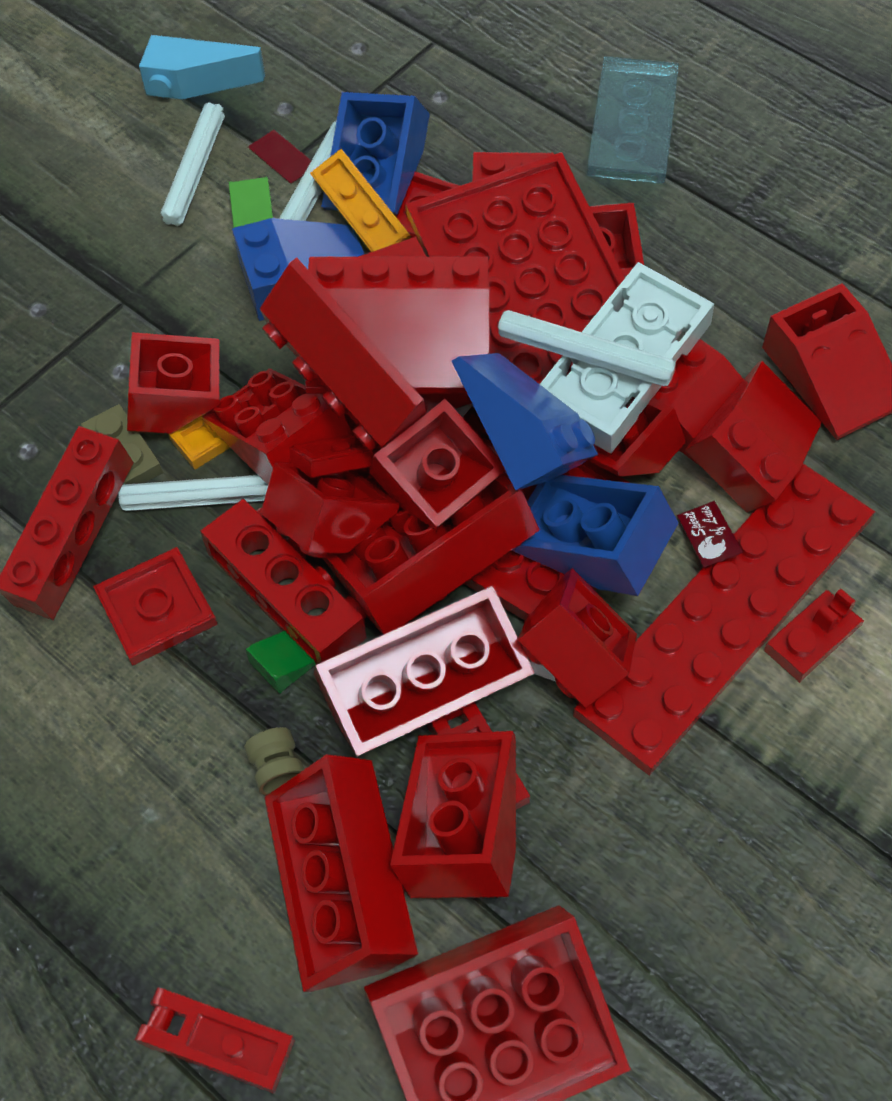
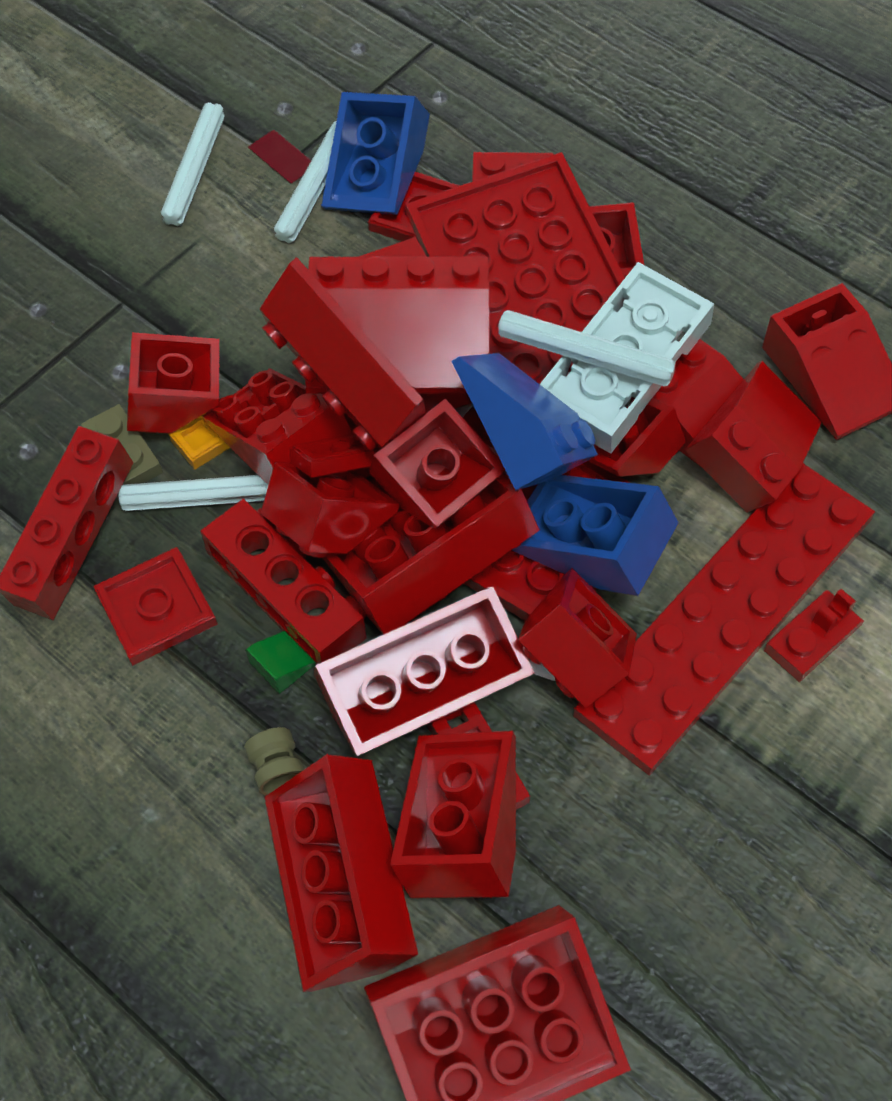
red plate [134,988,295,1094] -> none
medium azure slope [139,35,265,99] -> none
bright green tile [229,177,273,228] -> none
blue slope [232,218,364,321] -> none
light orange tile [310,149,411,252] -> none
clear light blue tile [587,56,679,184] -> none
dark red sticker [677,501,743,568] -> none

